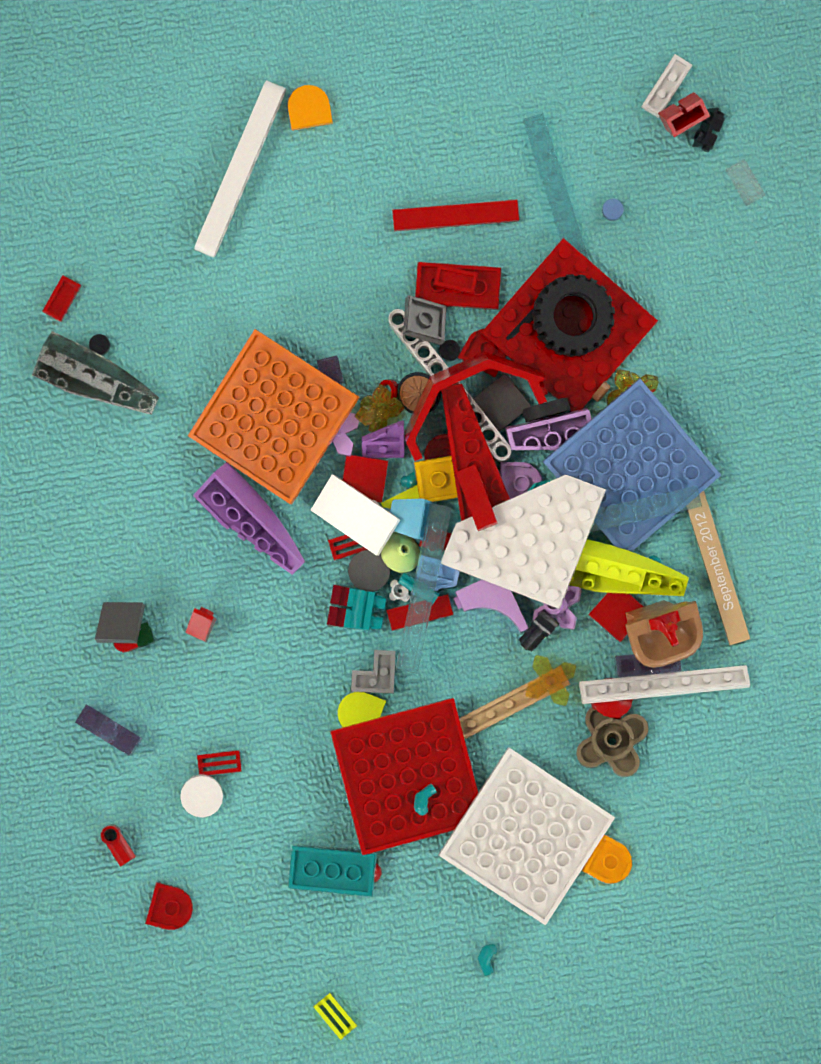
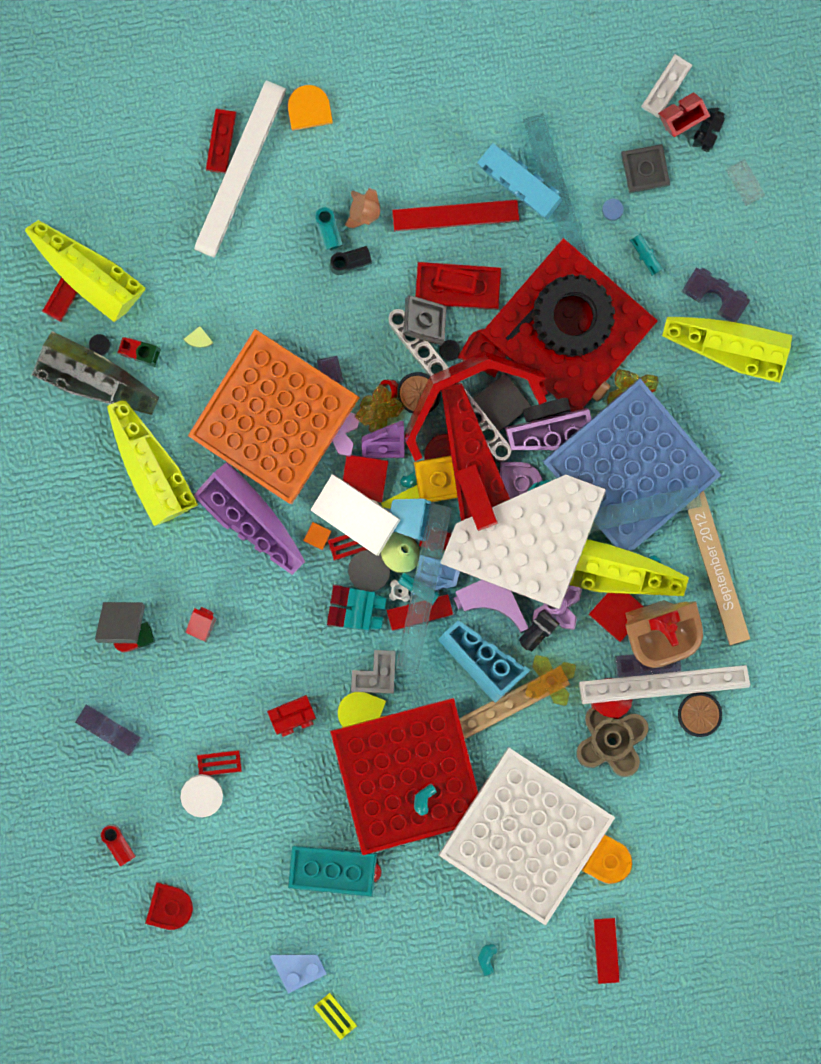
none -> neon yellow wedge [25,220,146,322]
none -> neon yellow wedge [107,399,198,526]
none -> leg [117,337,161,367]
none -> yellowish green tile [184,327,213,348]
none -> red tile [206,109,237,174]
none -> red brick [267,695,316,737]
none -> light blue wing [270,954,327,993]
none -> orange tile [303,522,332,550]
none -> teal piece [315,207,343,251]
none -> black piece [330,246,372,275]
none -> nougat piece [345,188,381,229]
none -> medium azure wedge [438,621,531,703]
none -> medium azure wedge [477,143,562,220]
none -> red tile [593,918,620,984]
none -> dark grey tile [621,144,670,193]
none -> teal pin [630,234,663,276]
none -> neon yellow wedge [662,317,792,383]
none -> medium nougat wheel [678,692,722,737]
none -> clear purple arch [681,267,750,322]

